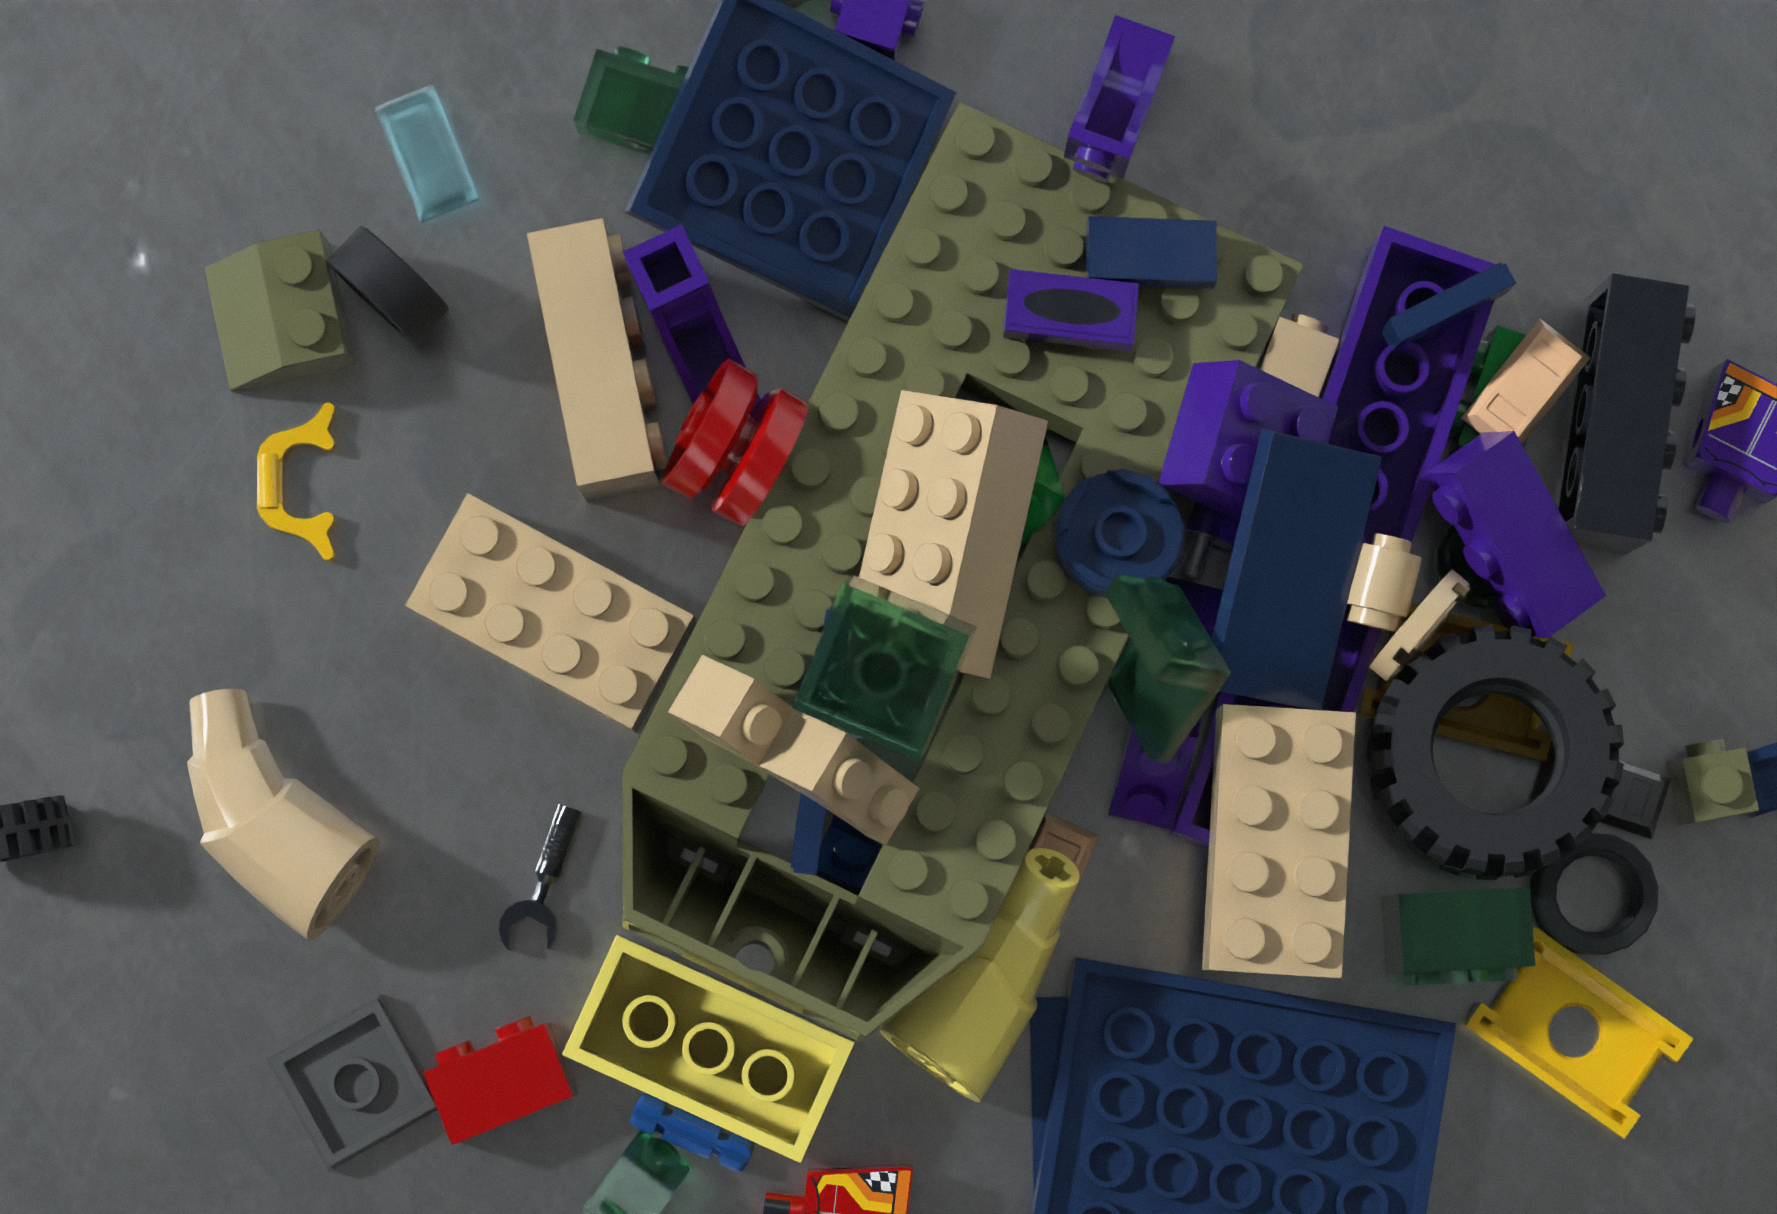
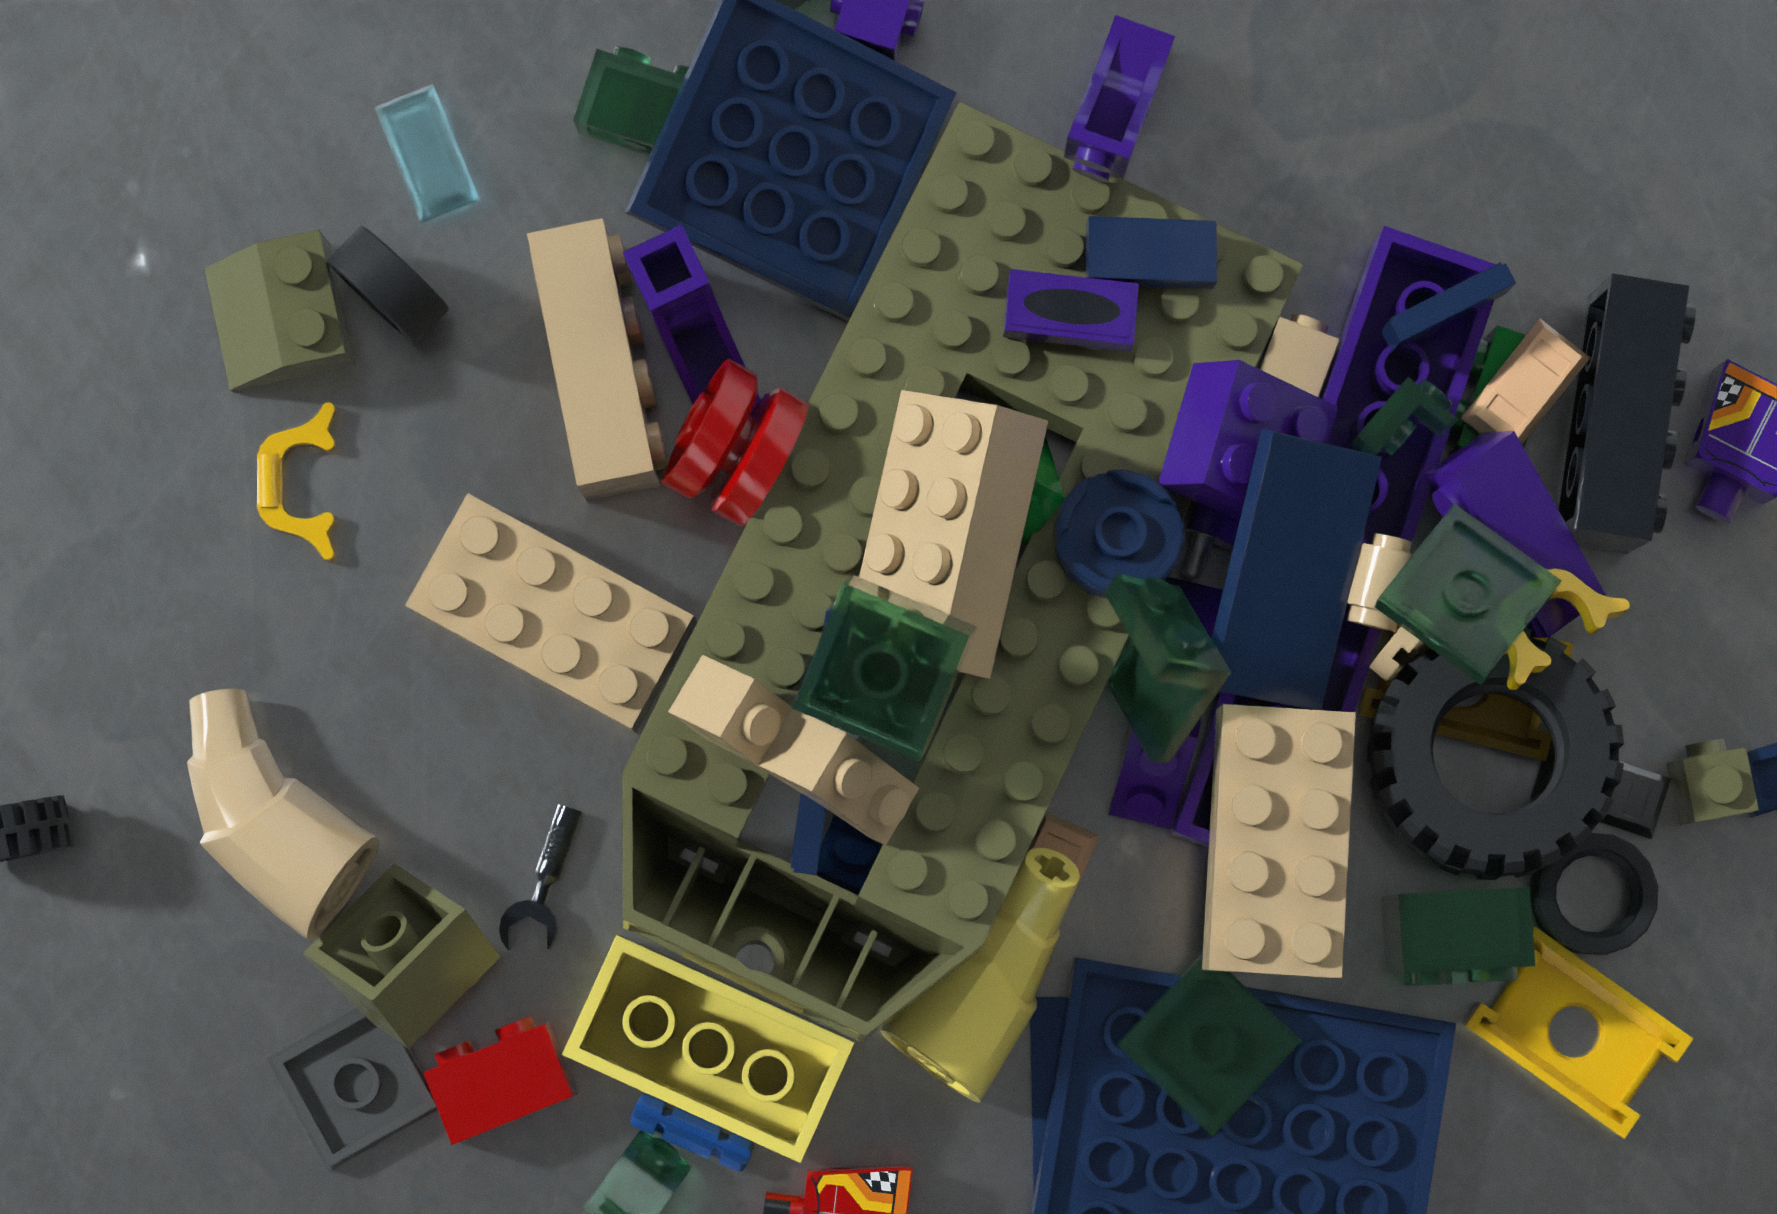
none -> olive slope [303,863,500,1049]
none -> clear green tile [1116,952,1301,1136]
none -> clear green bracket [1349,377,1458,456]
none -> clear green tile [1374,504,1562,685]
none -> yellow helmet [1495,568,1630,690]

